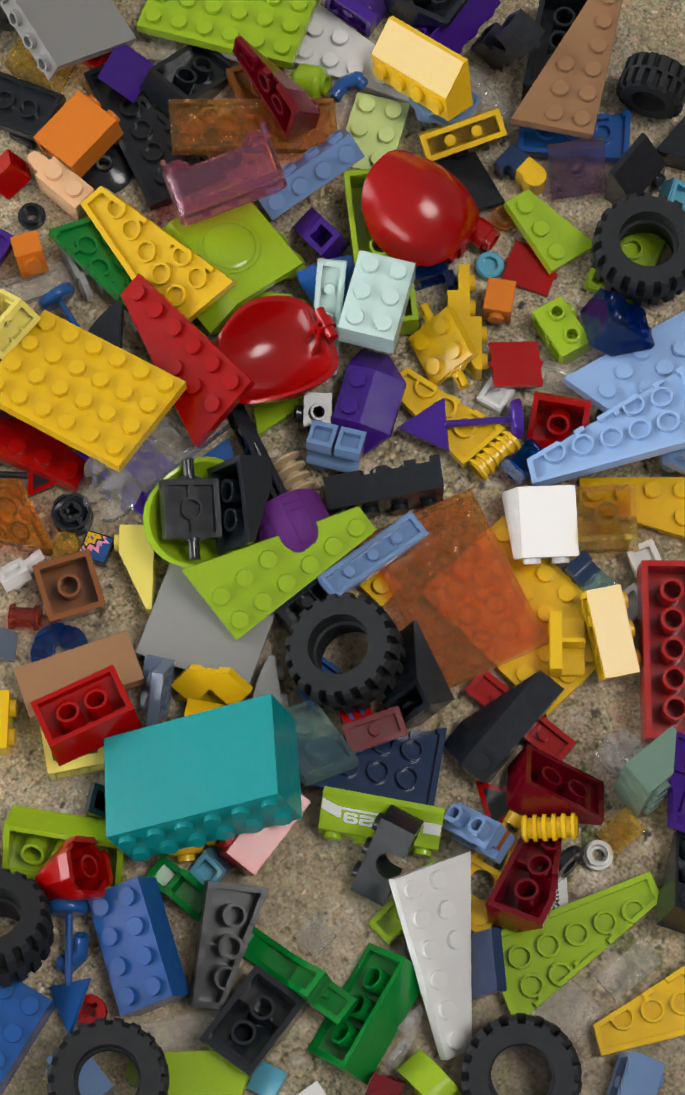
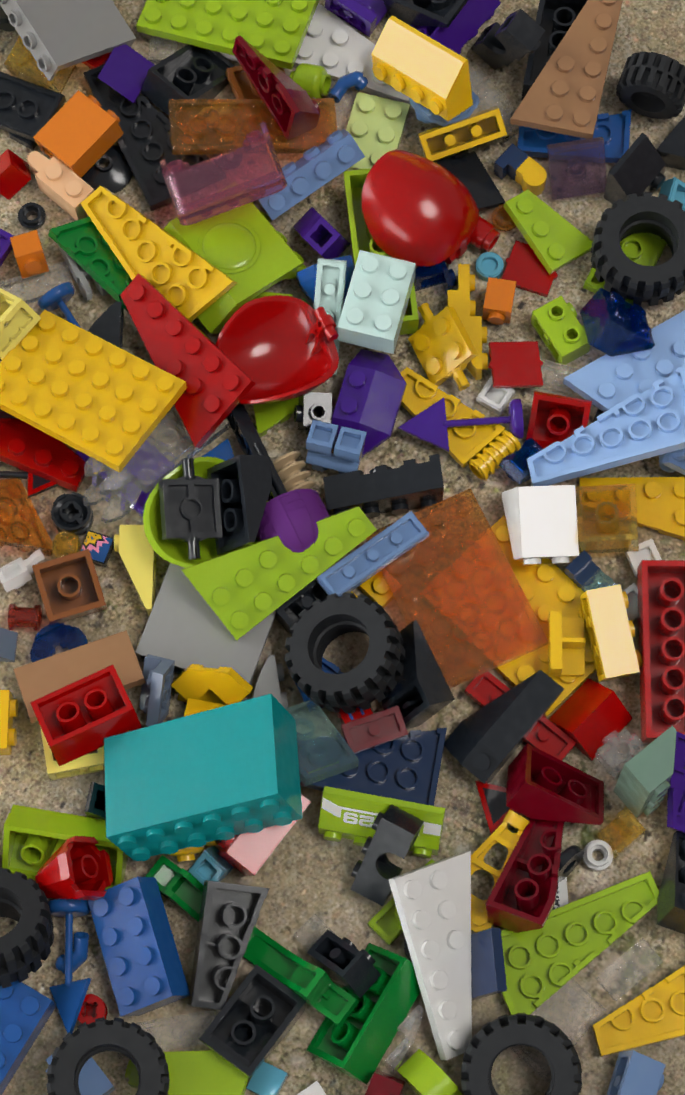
medium blue hips [443,802,516,864] -> none
yellow piece [521,813,579,842] -> none
none -> black brick [307,929,381,998]
none -> red slope [548,678,633,761]

